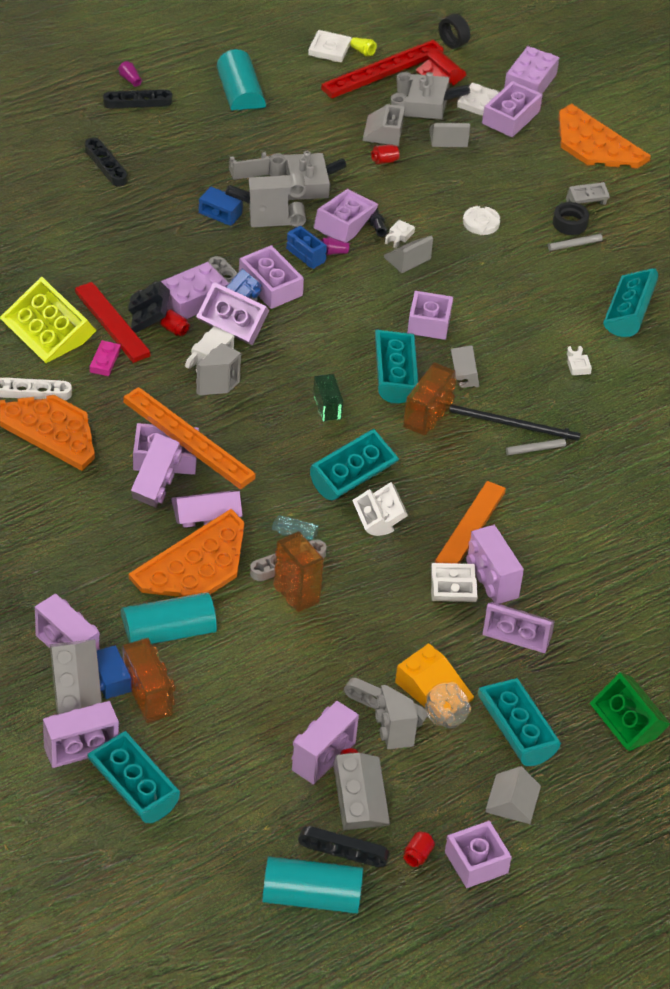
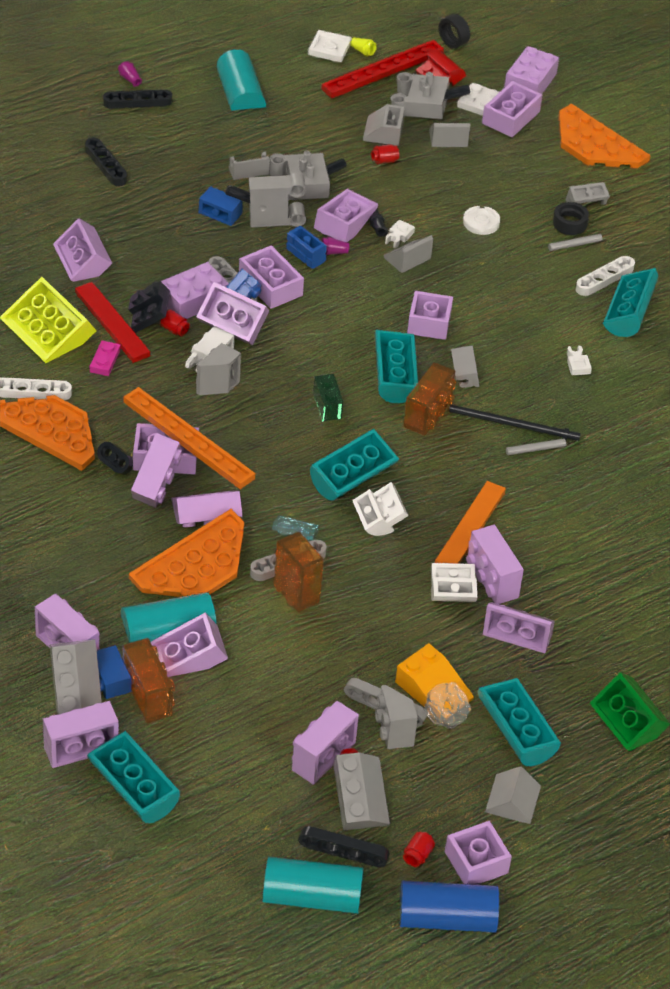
none -> lavender slope [53,218,112,282]
none -> black plate [97,442,133,475]
none -> lavender slope [148,612,228,679]
none -> blue brick [400,881,499,933]
none -> white beam [576,256,635,296]

